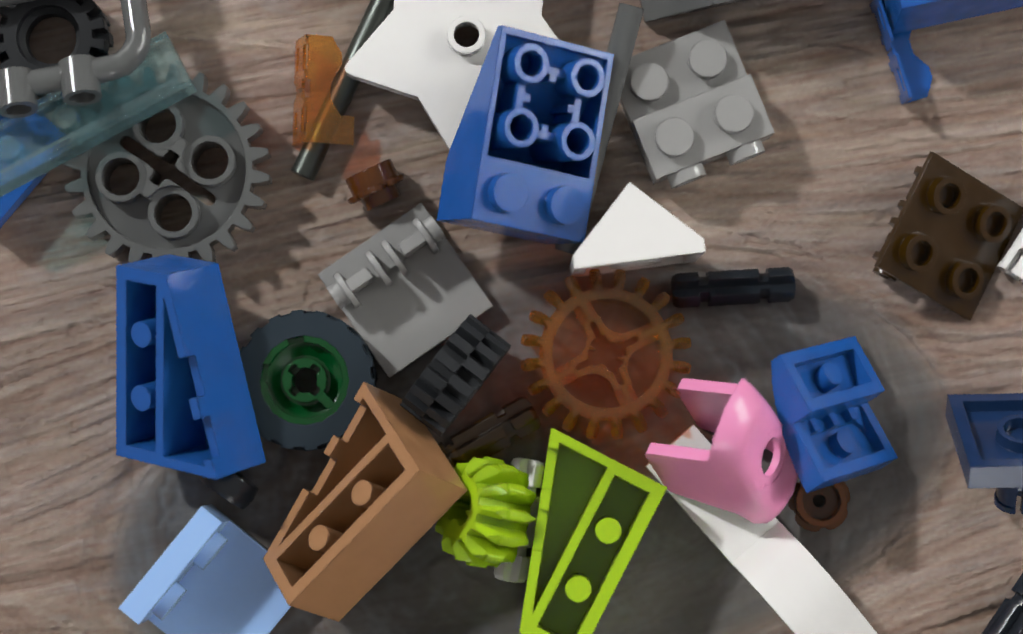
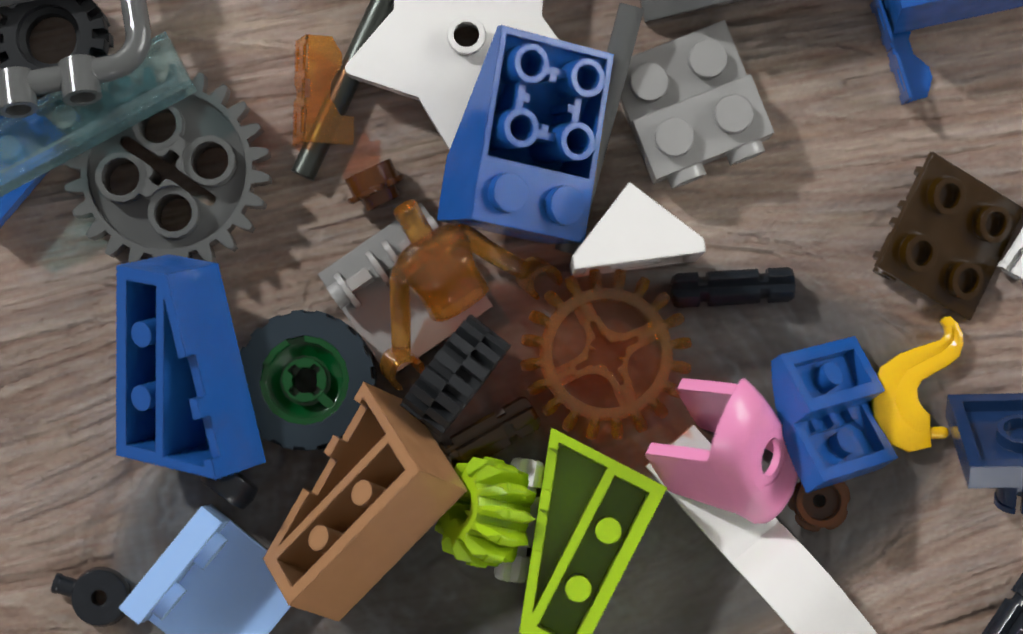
none -> black piece [51,567,131,627]
none -> clear orange piece [379,199,563,390]
none -> yellow piece [870,316,963,453]

